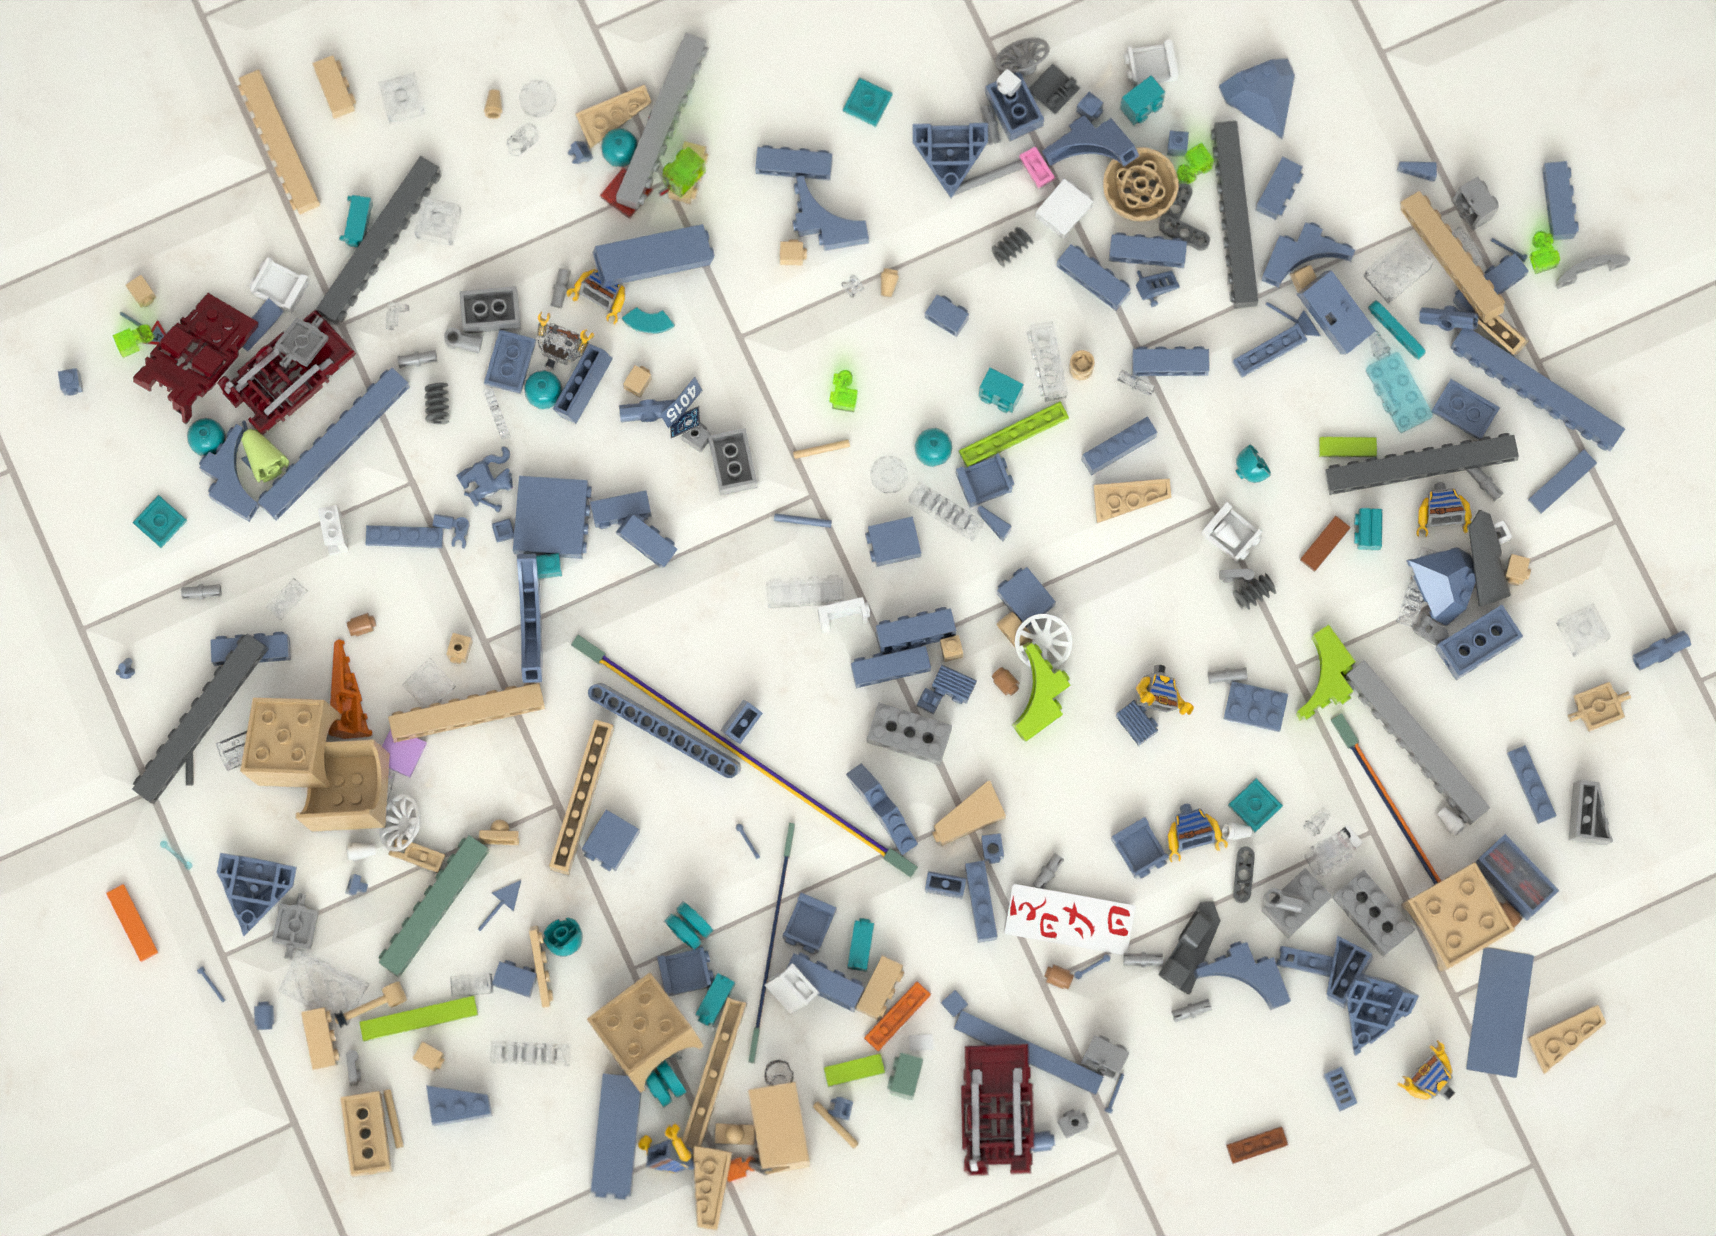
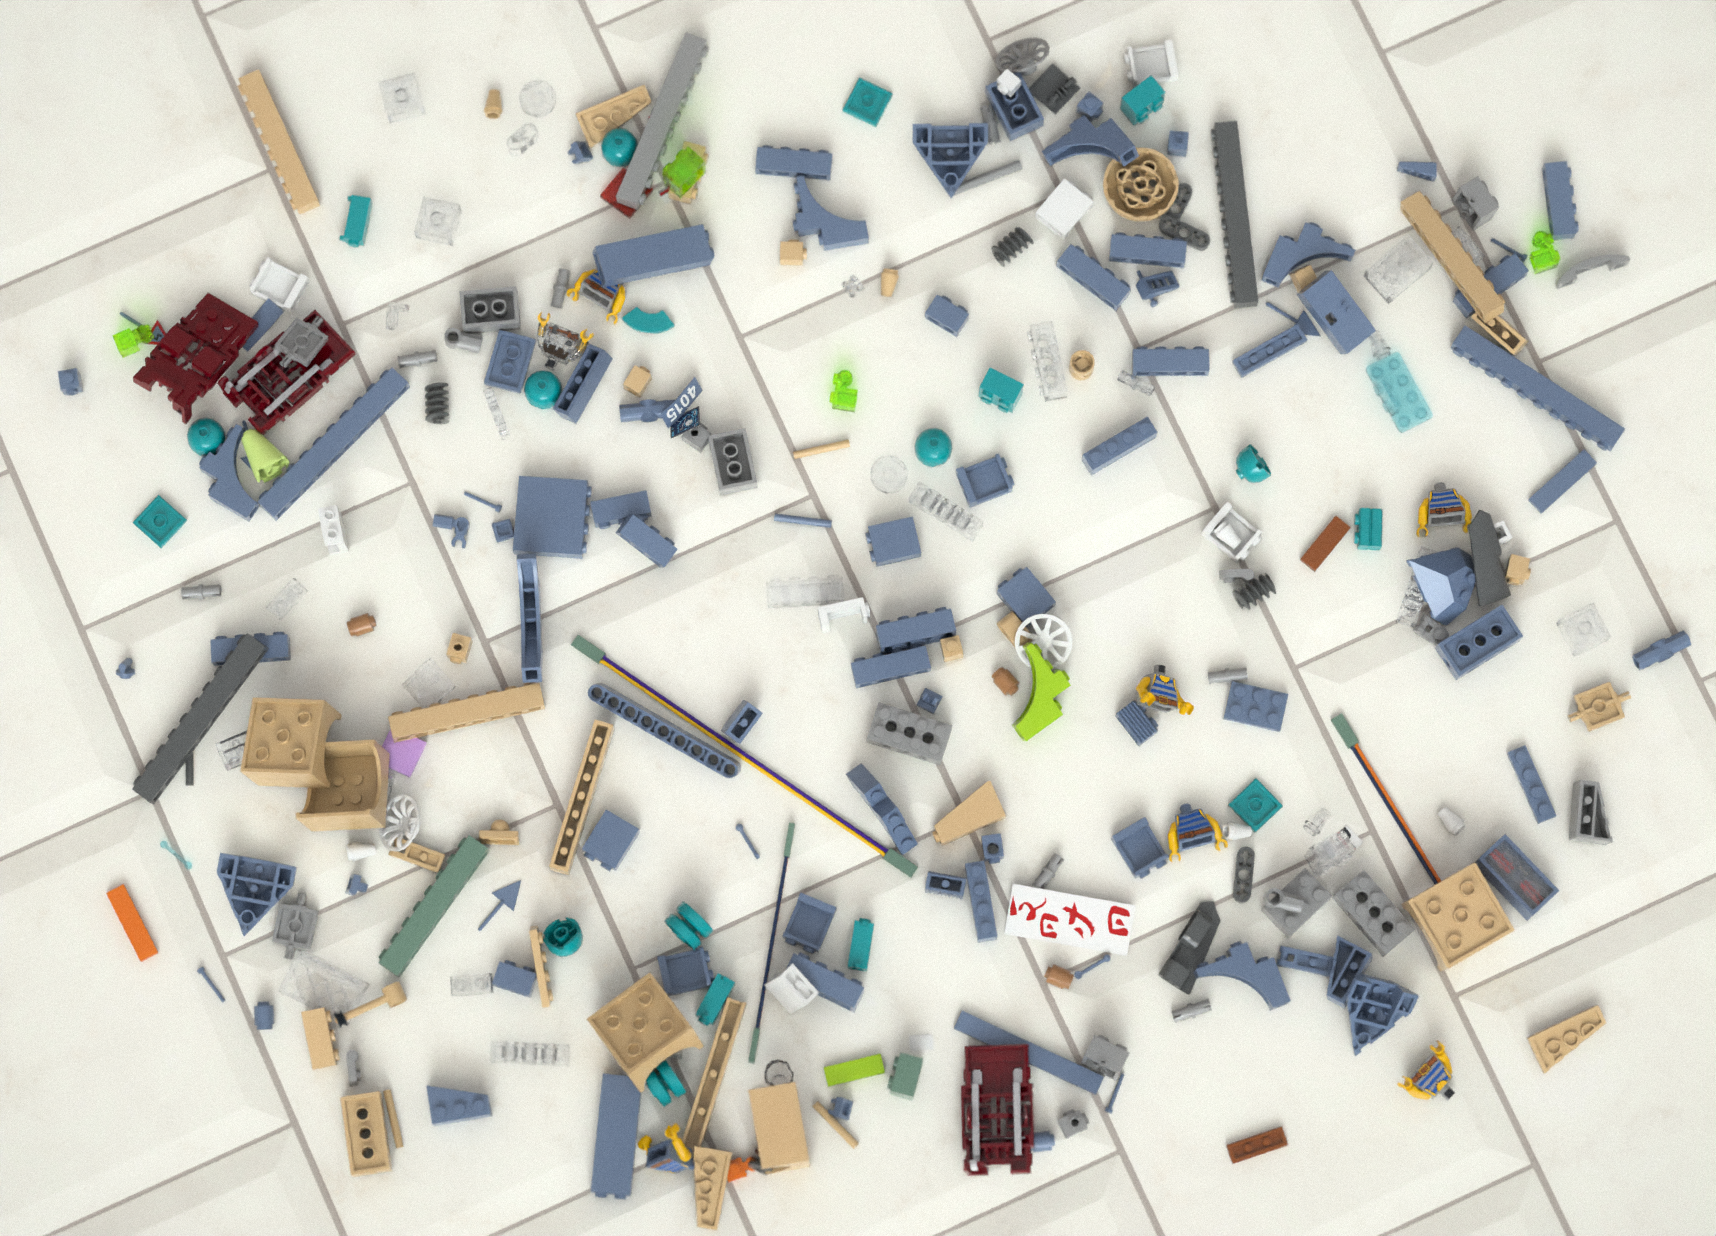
tan brick [126,275,156,308] -> none
tan brick [312,55,356,119] -> none
dark grey brick [316,156,441,325] -> none
orange wedge [328,639,372,739] -> none
lime tile [359,996,478,1041] -> none
sand blue plate [365,525,443,548] -> none
tan brick [413,1042,445,1072] -> none
sand blue animal [456,446,513,507] -> none
teal brick [536,553,562,579] -> none
tan tile [715,1123,755,1145] -> none
tan brick [856,956,905,1020] -> none
orange tile [864,981,931,1052] -> none
sand blue brick [932,665,977,704] -> none
sand blue tile [941,990,968,1018] -> none
lime tile [959,401,1069,467] -> none
sand blue slope [977,506,1012,541] -> none
bright pink plate [1019,146,1055,189] -> none
tan wing [1093,479,1171,523] -> none
light grey pin [1124,952,1163,967] -> none
clear neon green brick [1177,142,1214,184] -> none
sand blue wedge [1219,59,1295,139] -> none
sand blue brick [1256,157,1304,220] -> none
lime arch [1296,624,1356,720] -> none
lime tile [1319,437,1377,457] -> none
sand blue slope [1323,1067,1357,1111] -> none
dark grey brick [1325,433,1519,495] -> none
light grey brick [1345,660,1490,825] -> none
teal beam [1368,300,1426,360] -> none
sand blue piece [1419,306,1479,331] -> none
sand blue plate [1431,379,1500,440] -> none
light grey pin [1466,468,1503,501] -> none
sand blue sticker [1466,947,1534,1078] -> none
medium nougat brick [1499,902,1523,928] -> none

